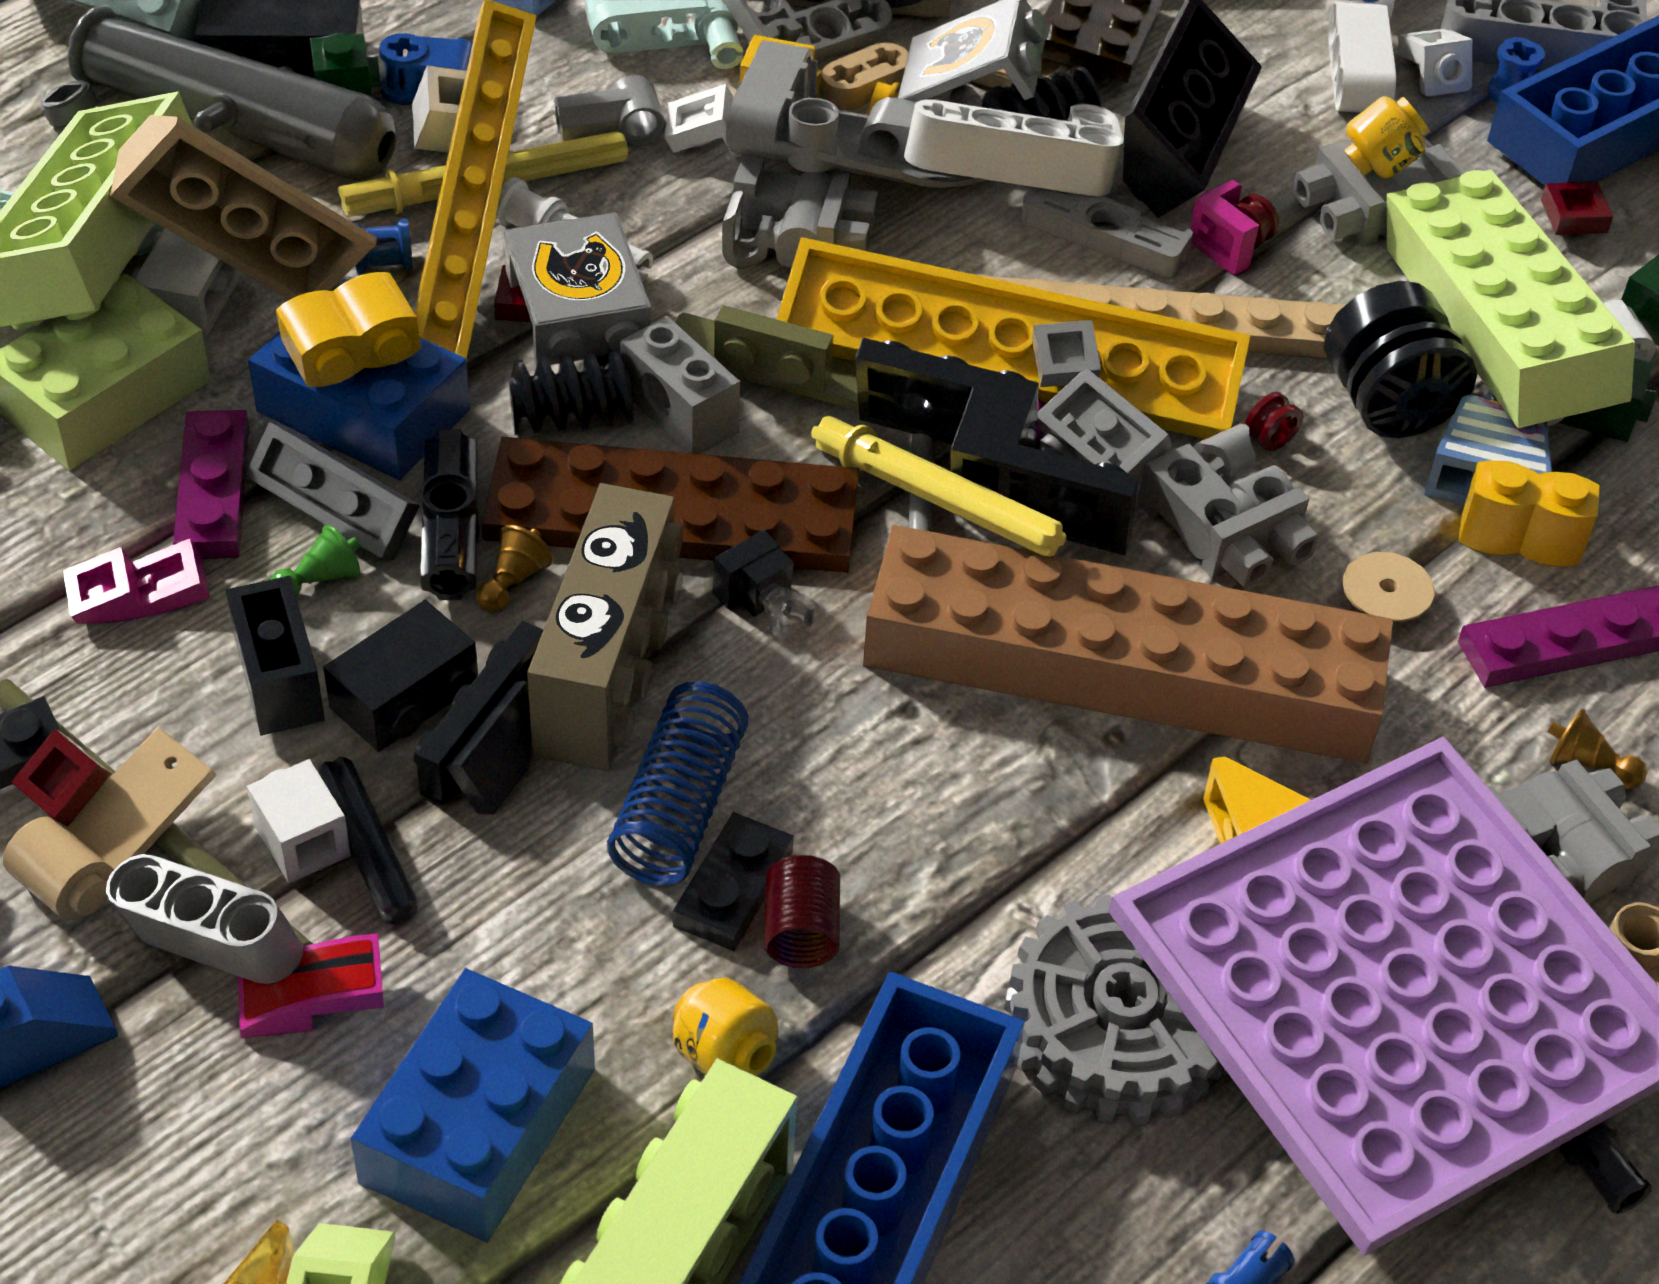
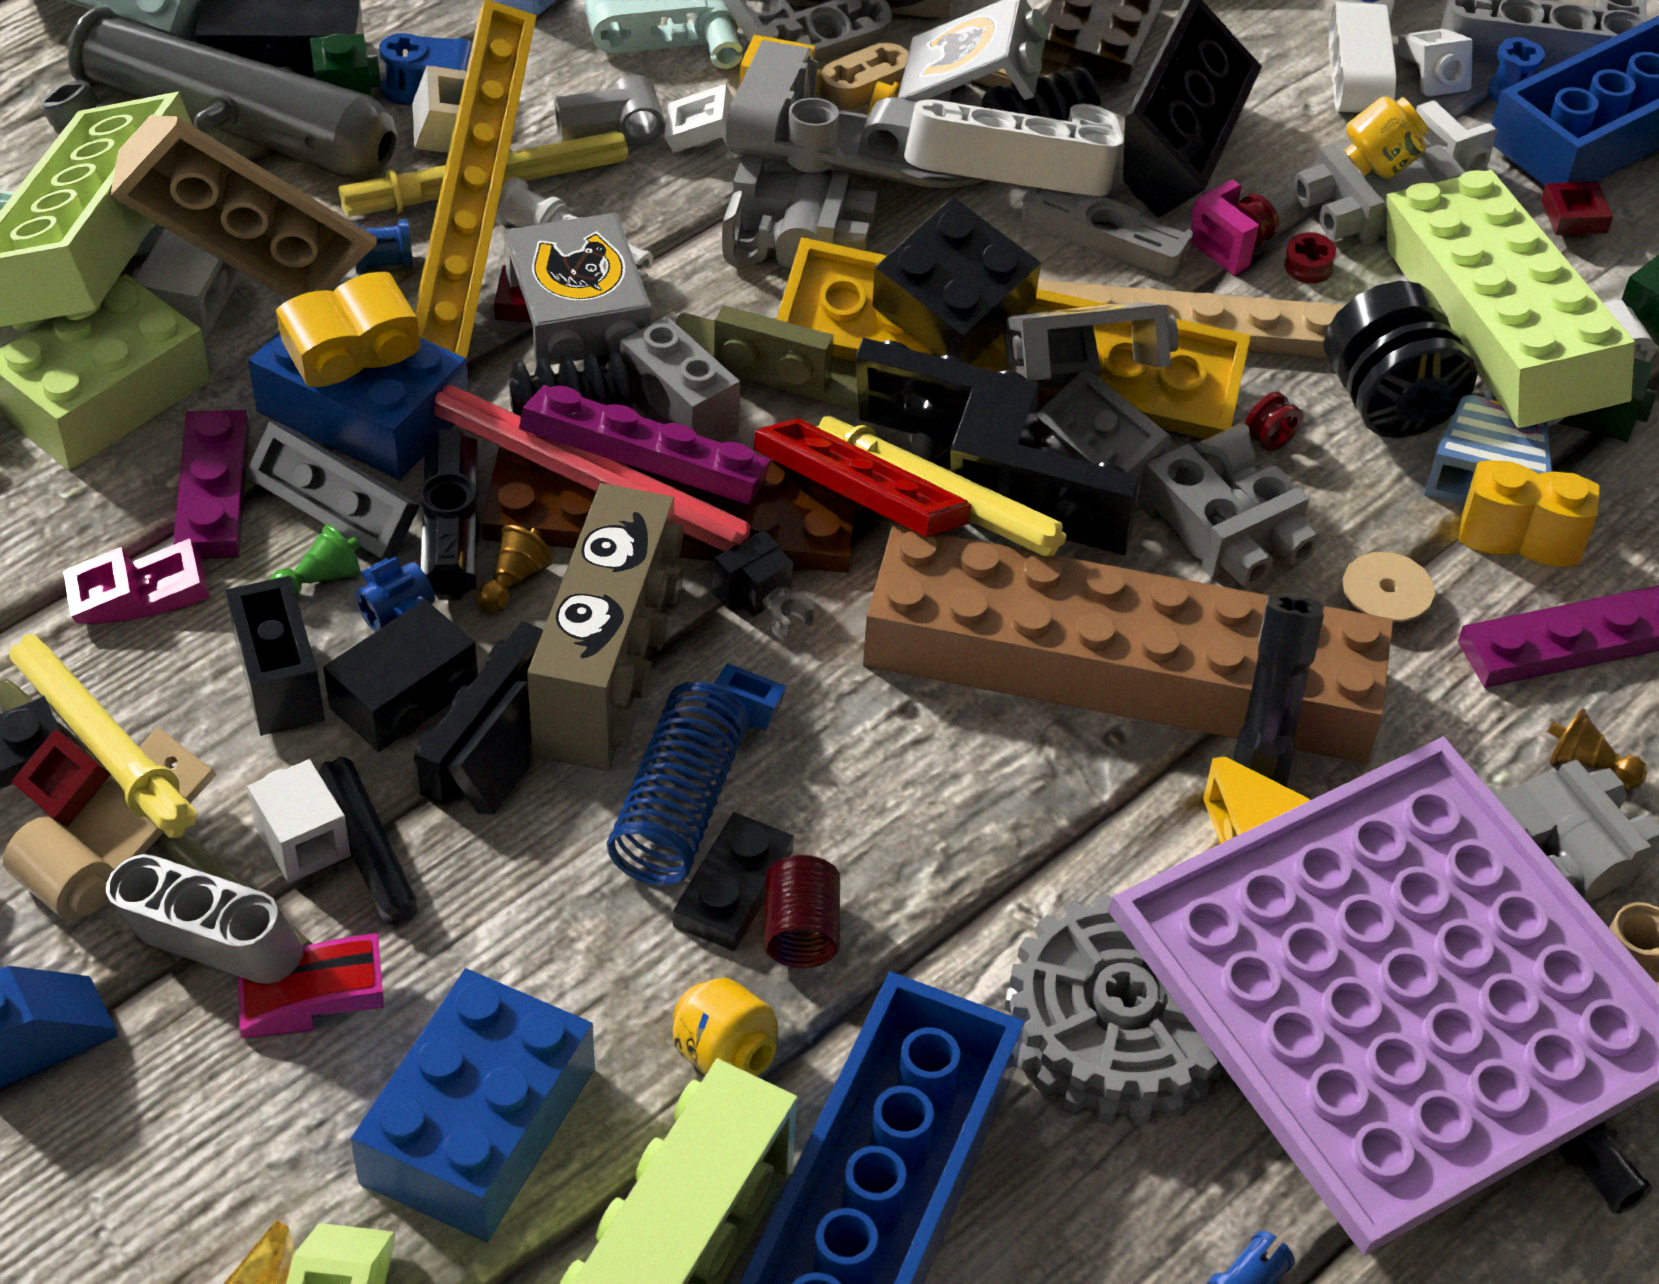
none -> light yellow axle [9,634,197,838]
none -> blue gear [355,557,435,632]
none -> coral axle [434,385,751,552]
none -> magenta plate [519,385,771,505]
none -> blue plate [705,663,787,731]
none -> red tile [753,418,972,537]
none -> black brick [872,196,1041,364]
none -> light grey panel [1003,302,1178,381]
none -> black axle [1233,593,1324,787]
none -> dark red bush [1284,232,1336,284]
none -> white bracket [1416,100,1497,172]

